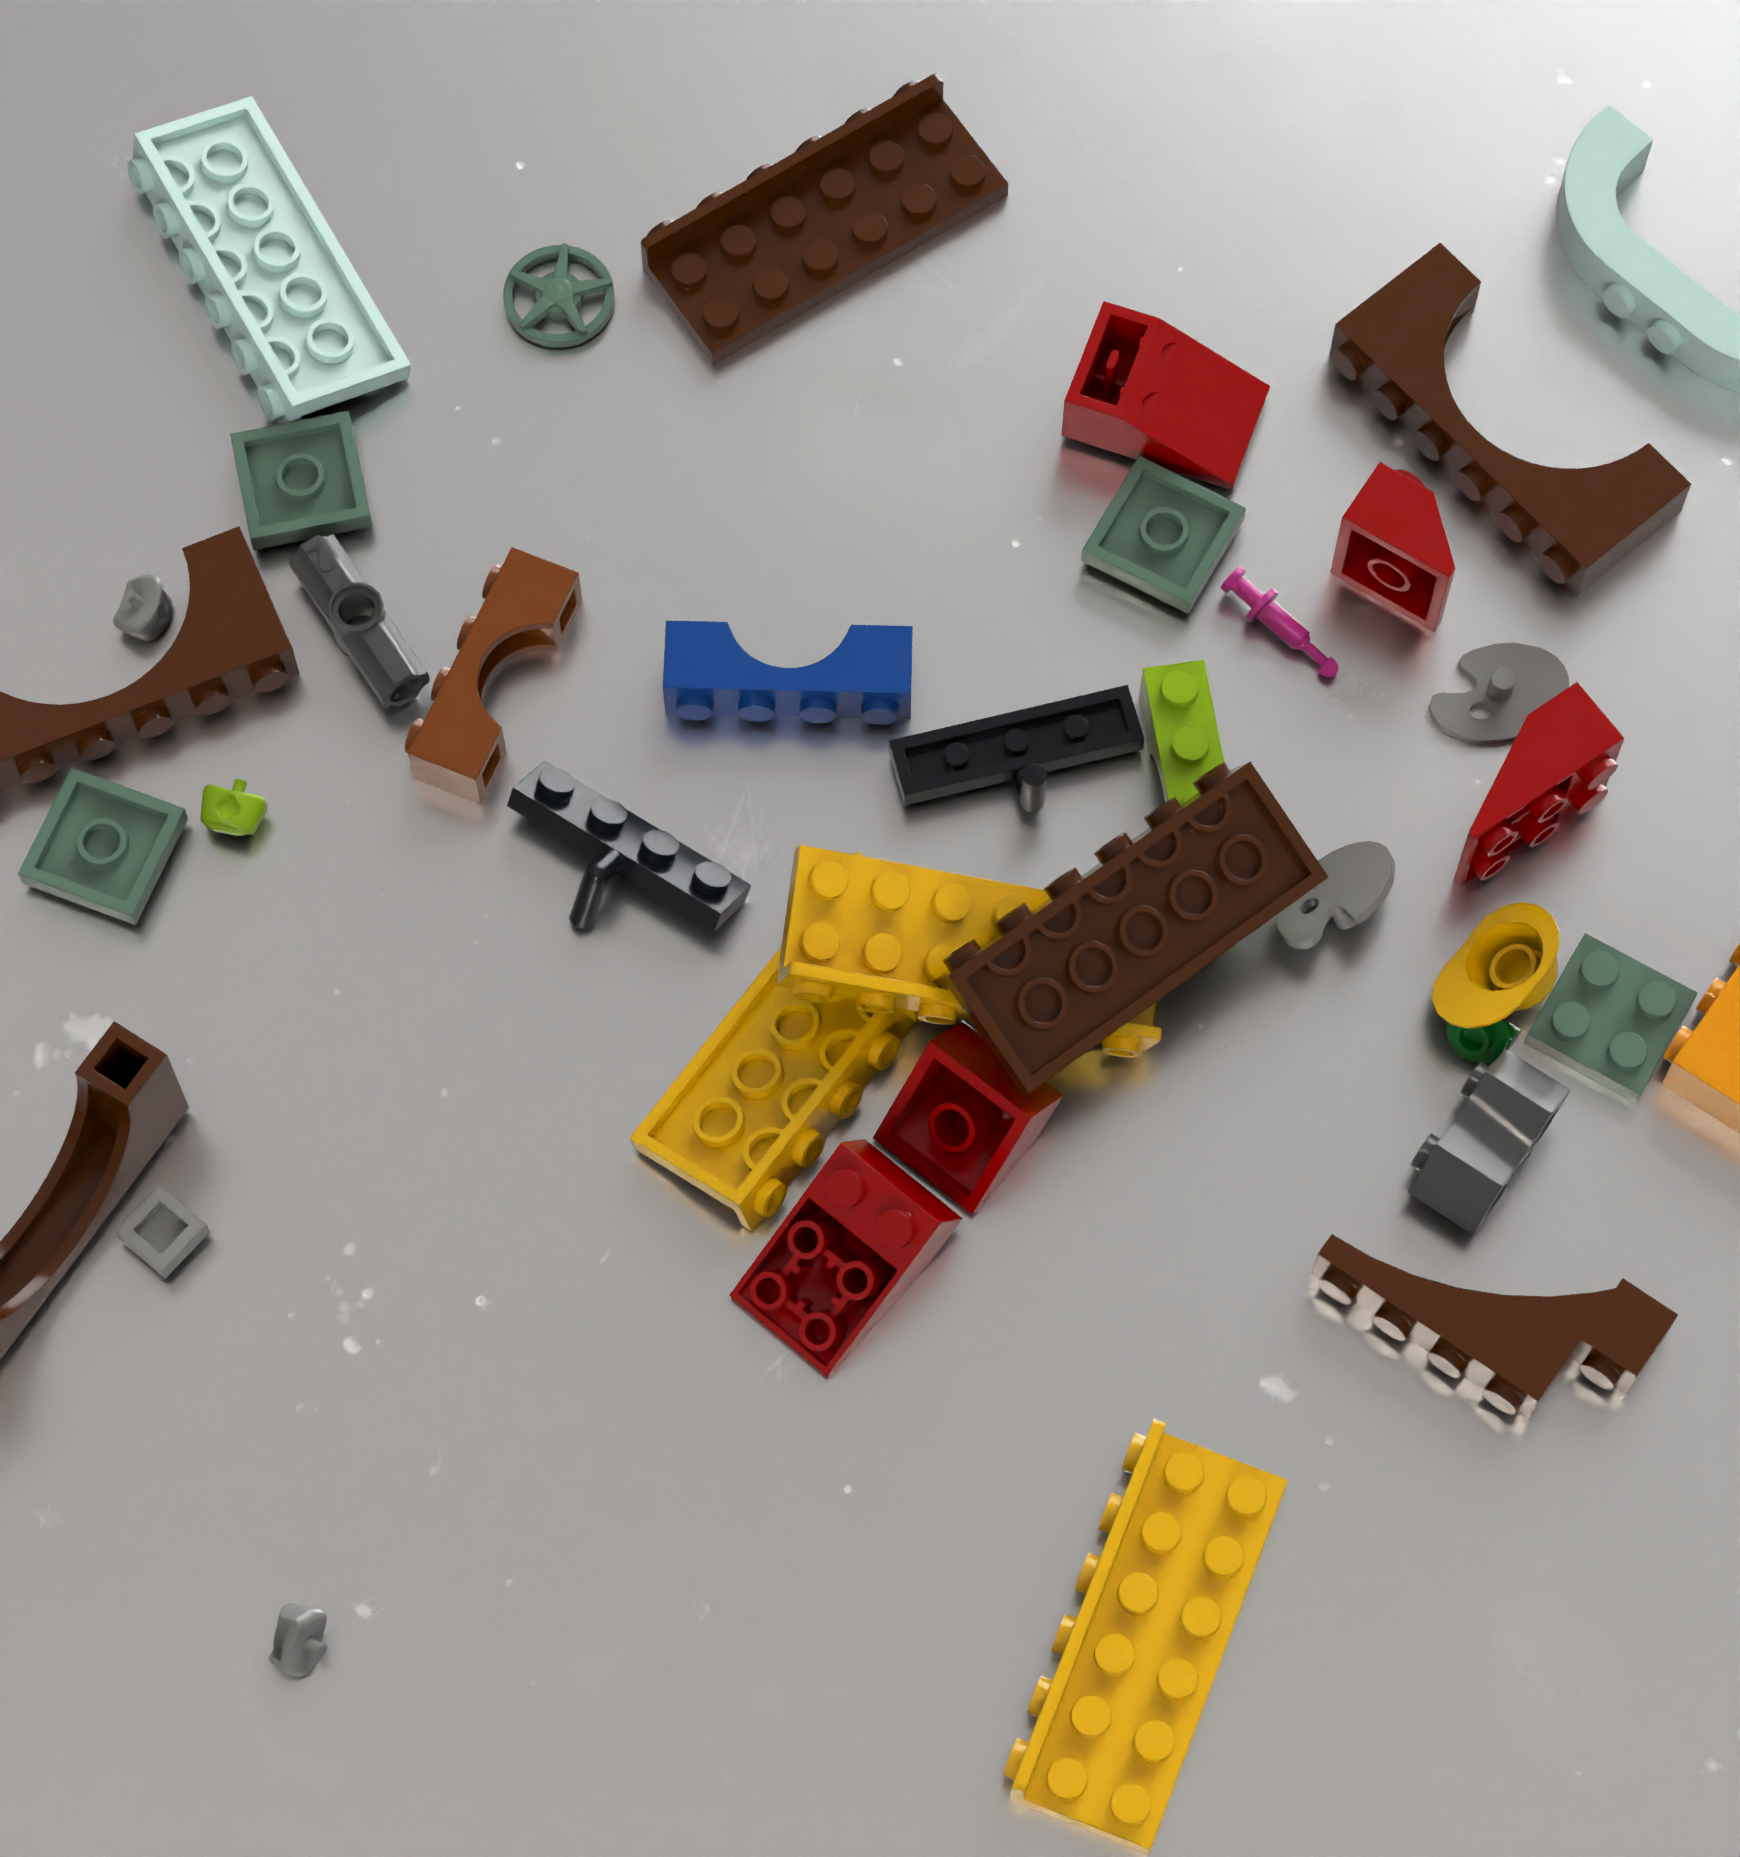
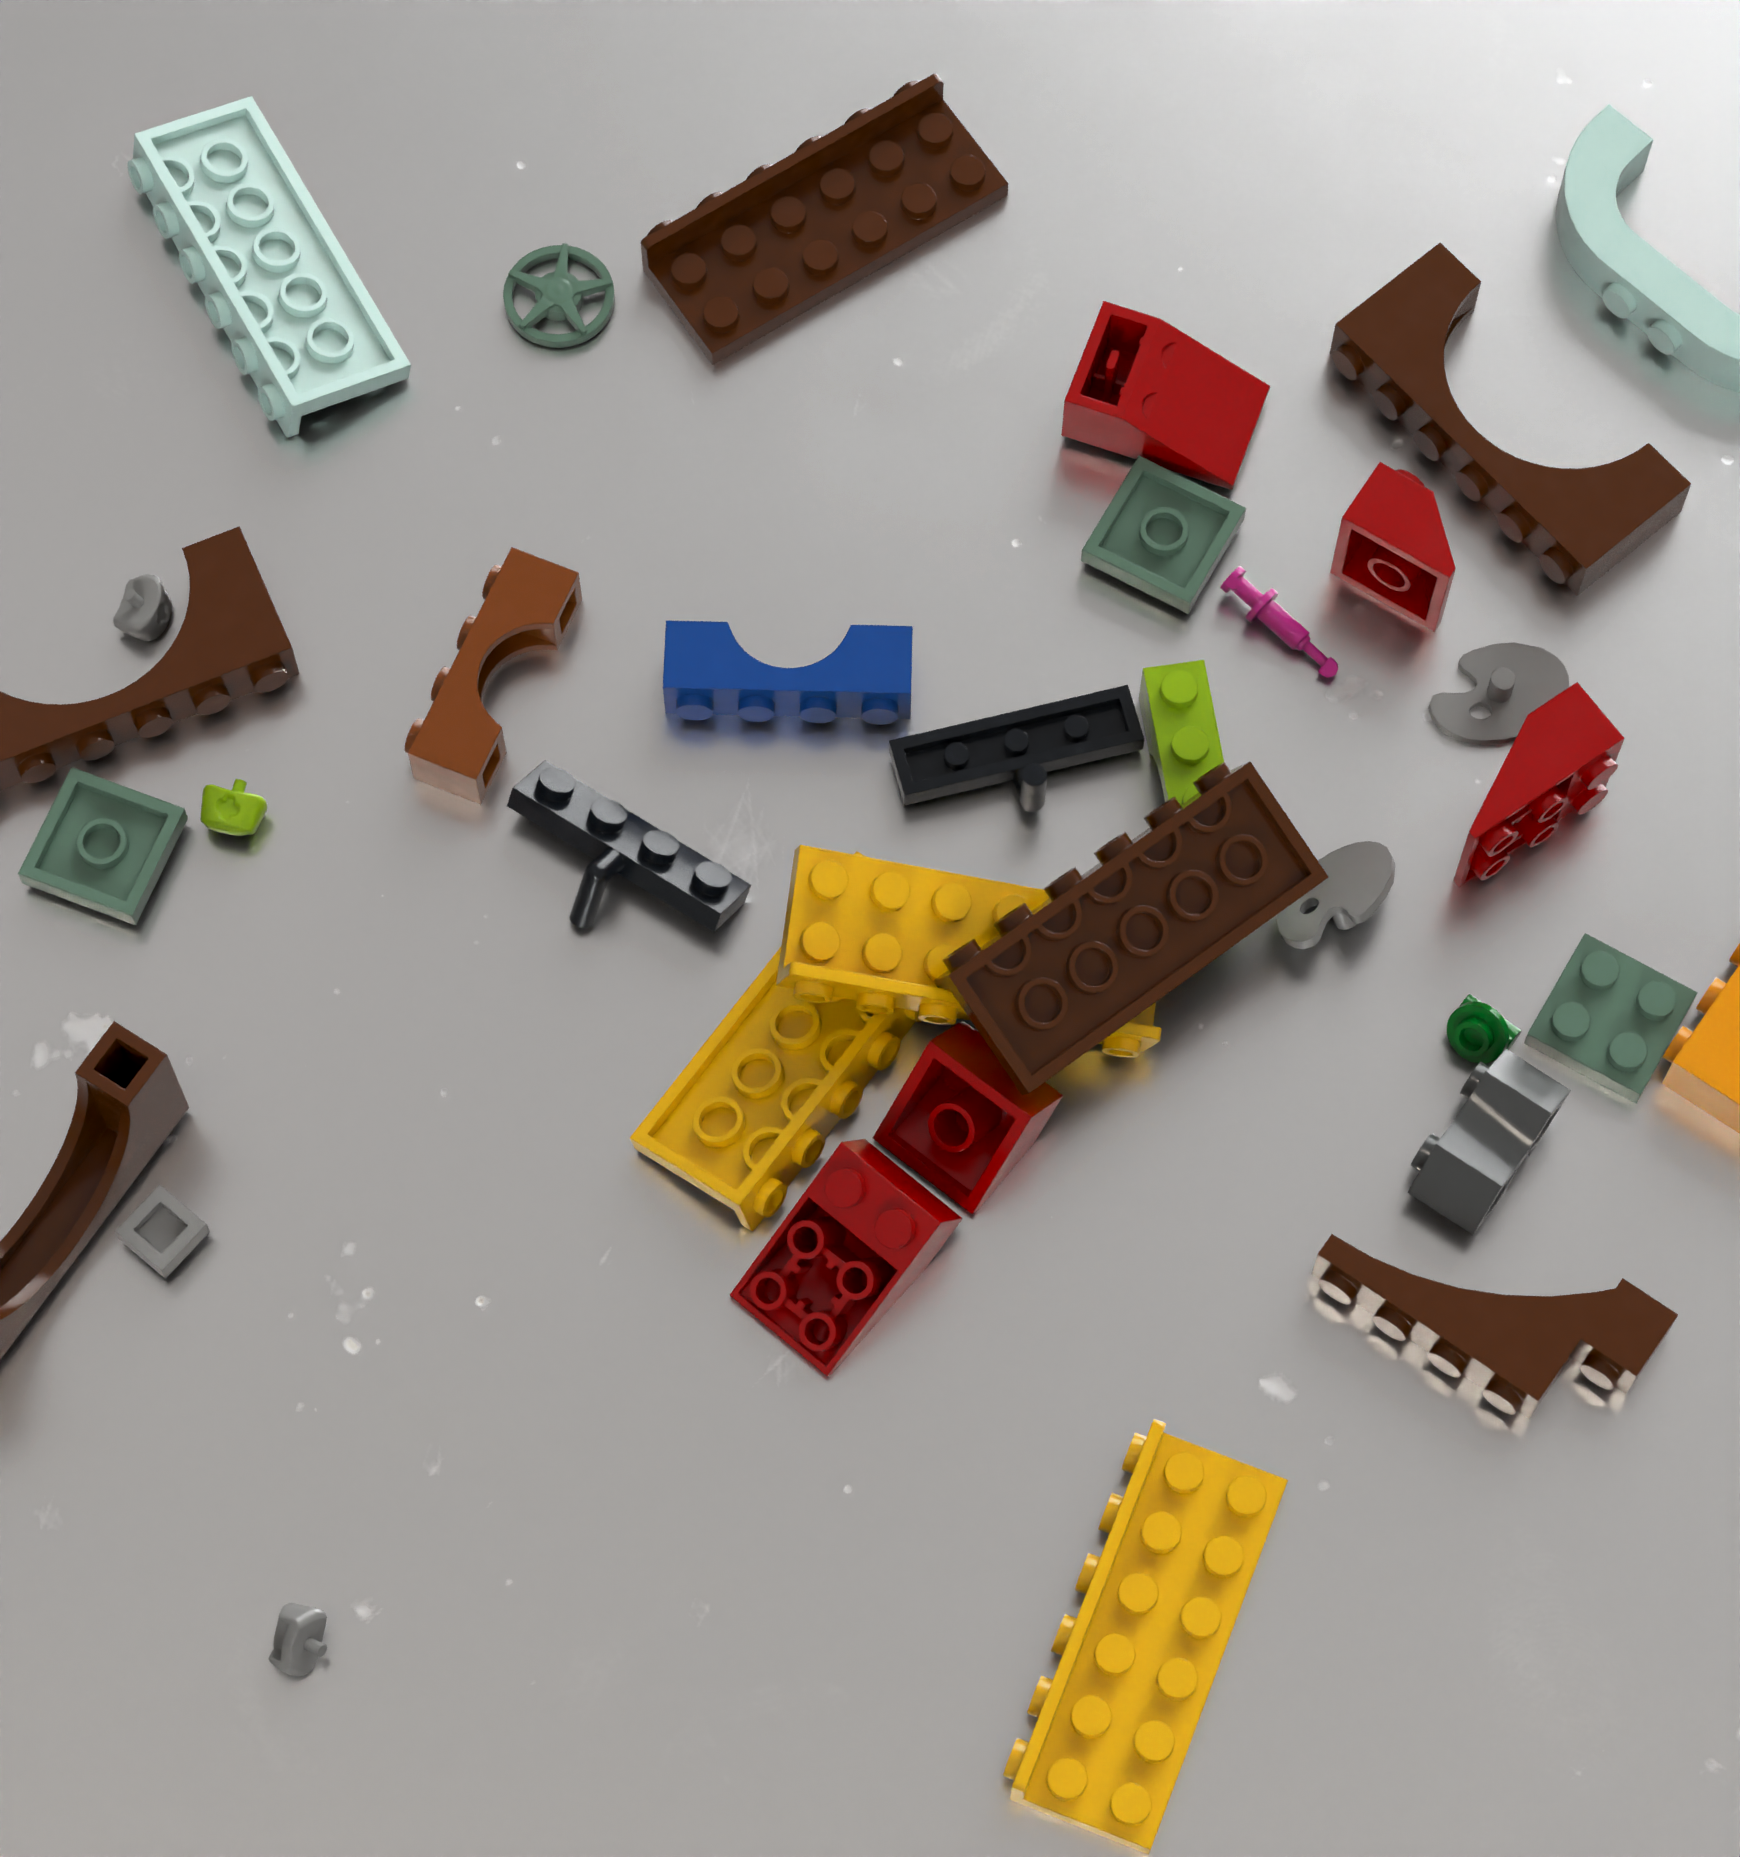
sand green plate [230,411,373,550] -> none
dark grey piece [289,534,430,707] -> none
yellow piece [1432,902,1560,1029] -> none

